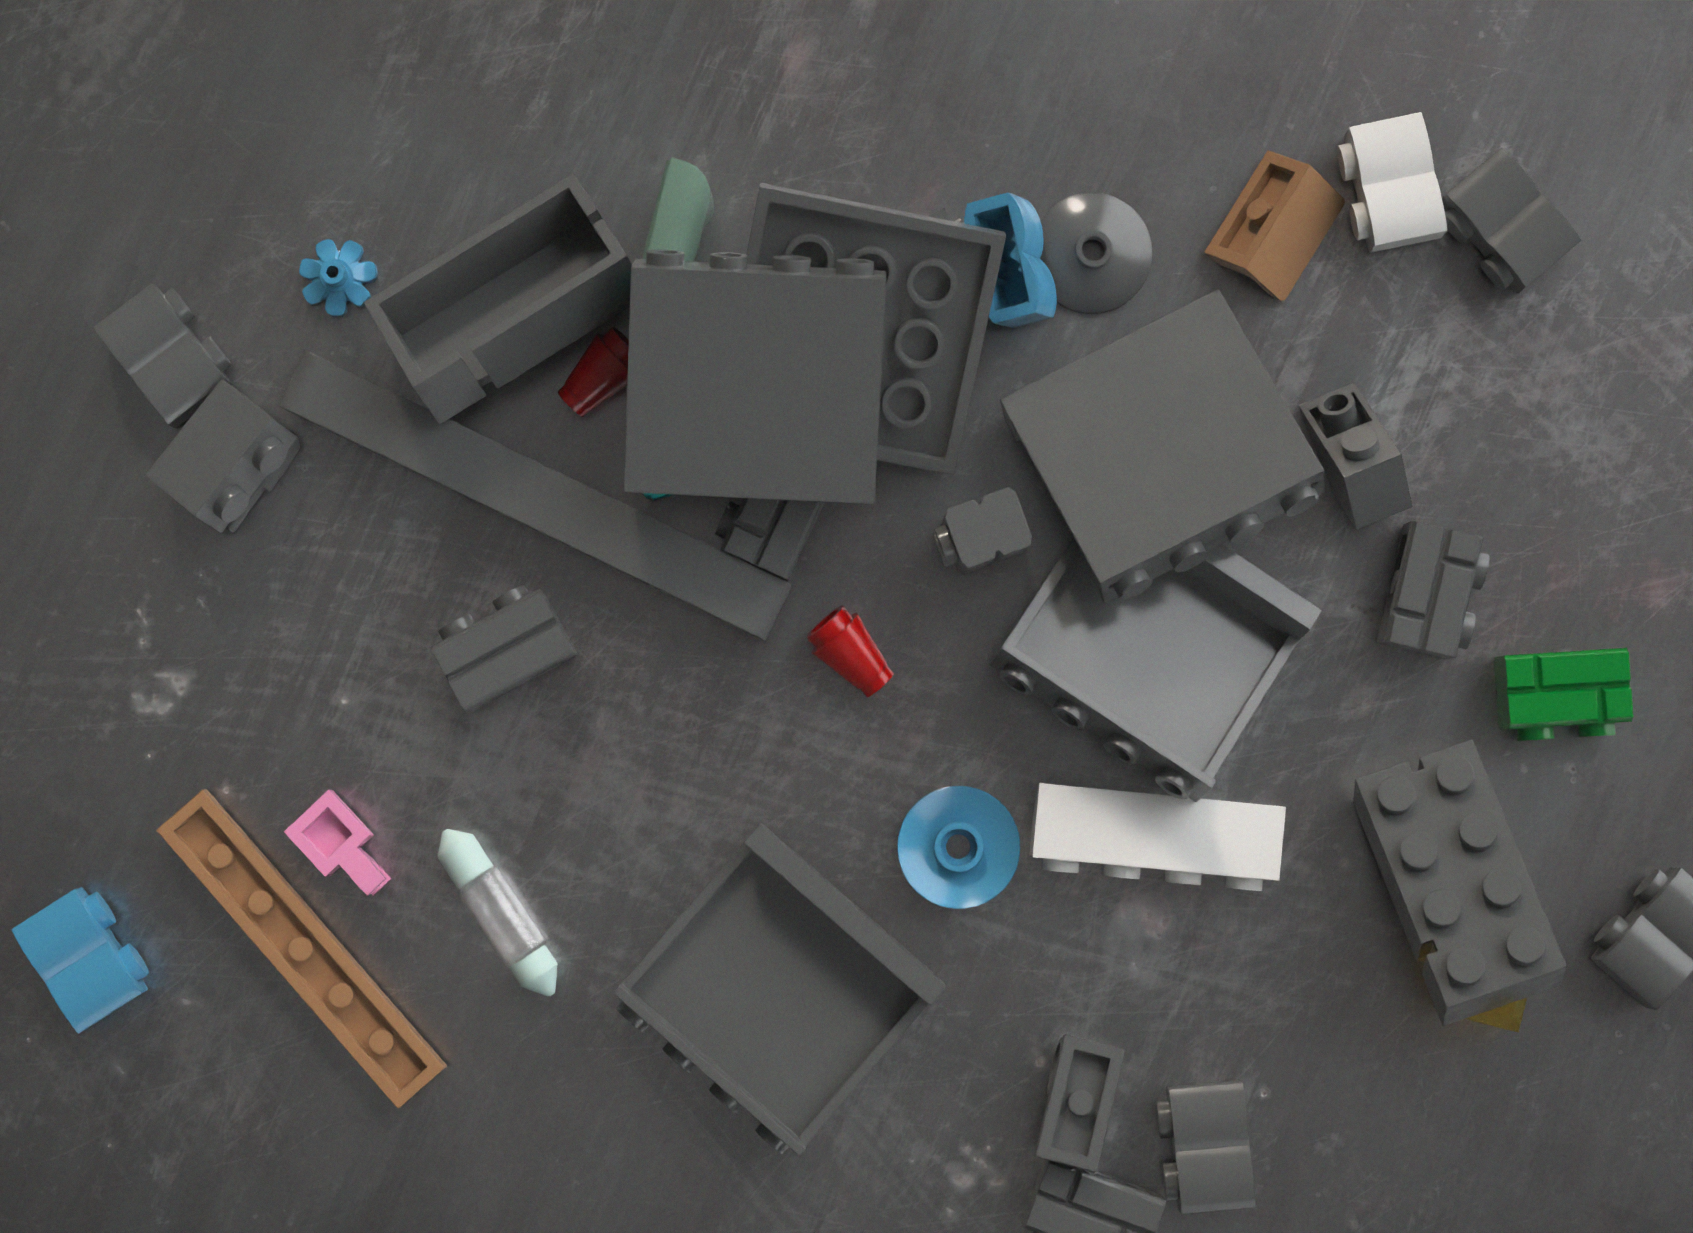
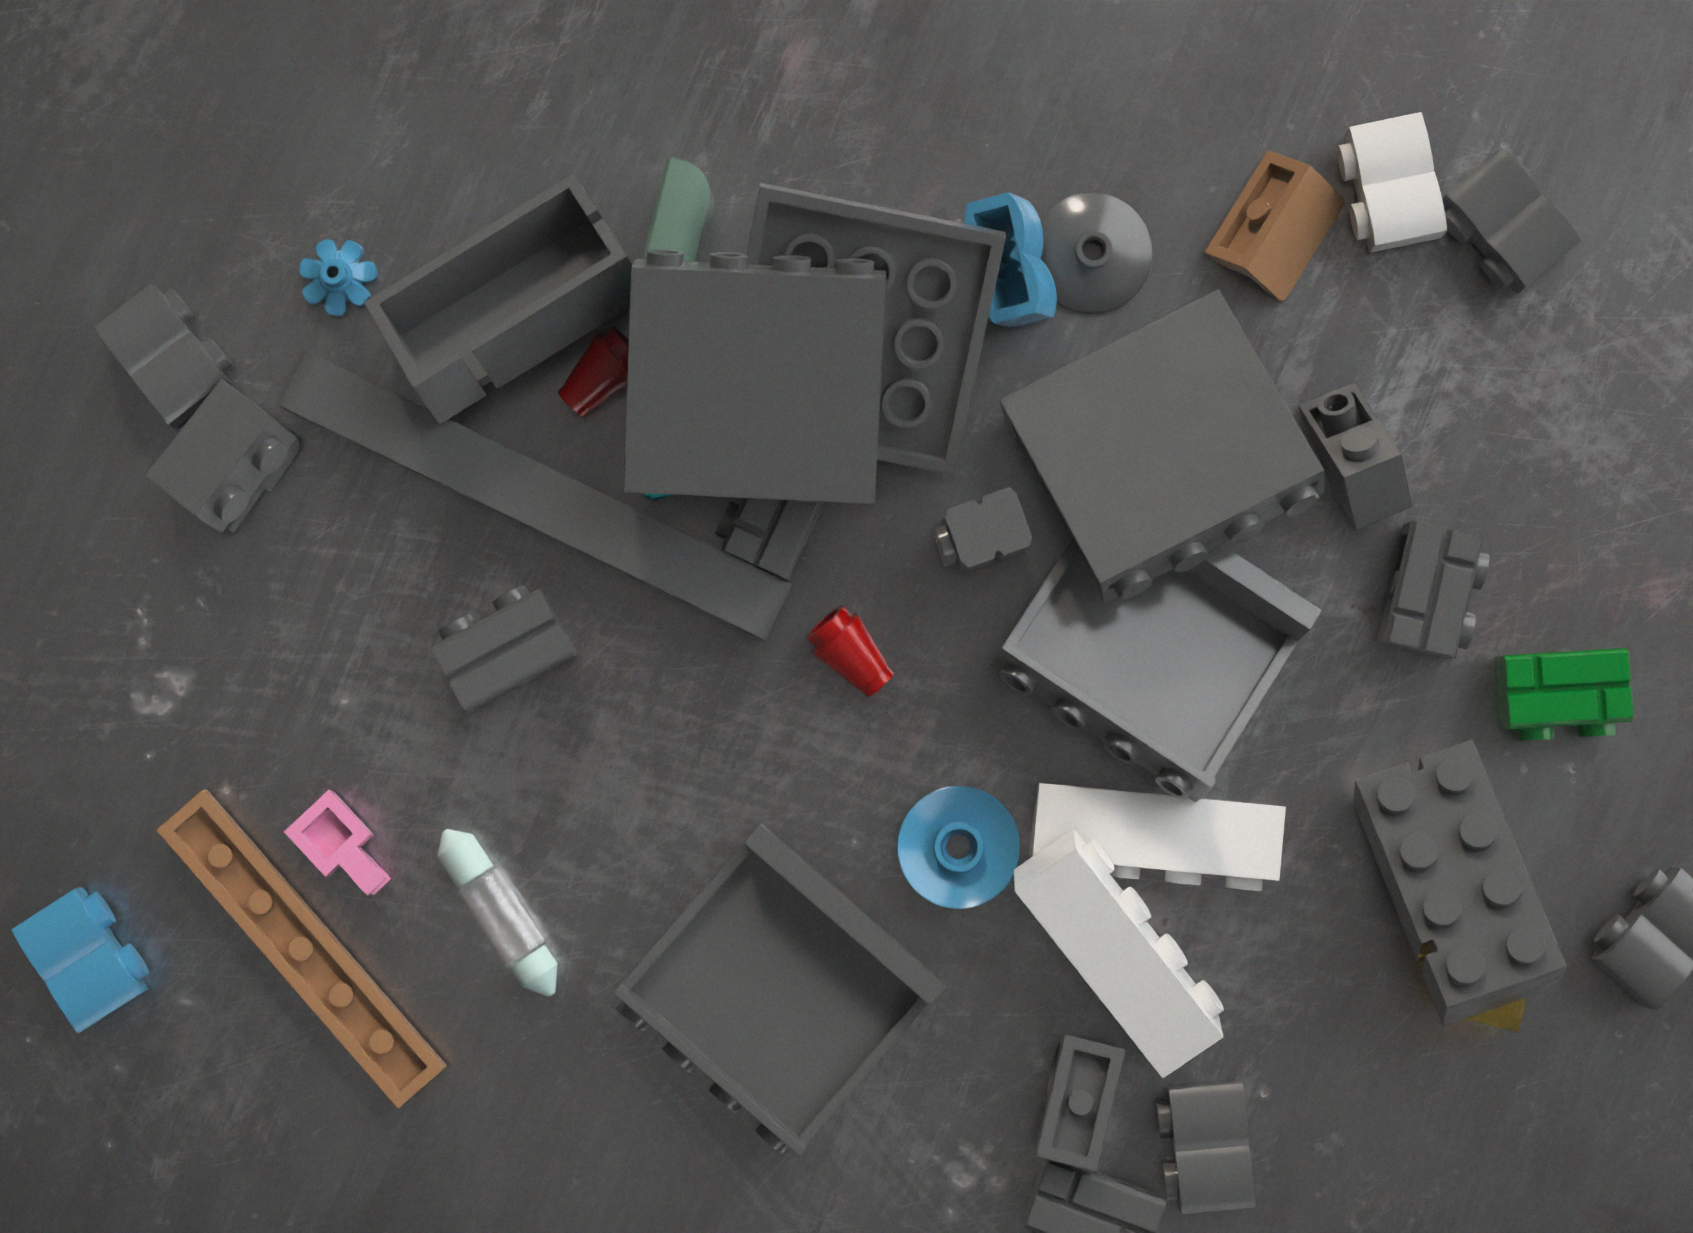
none -> white brick [1014,828,1224,1078]

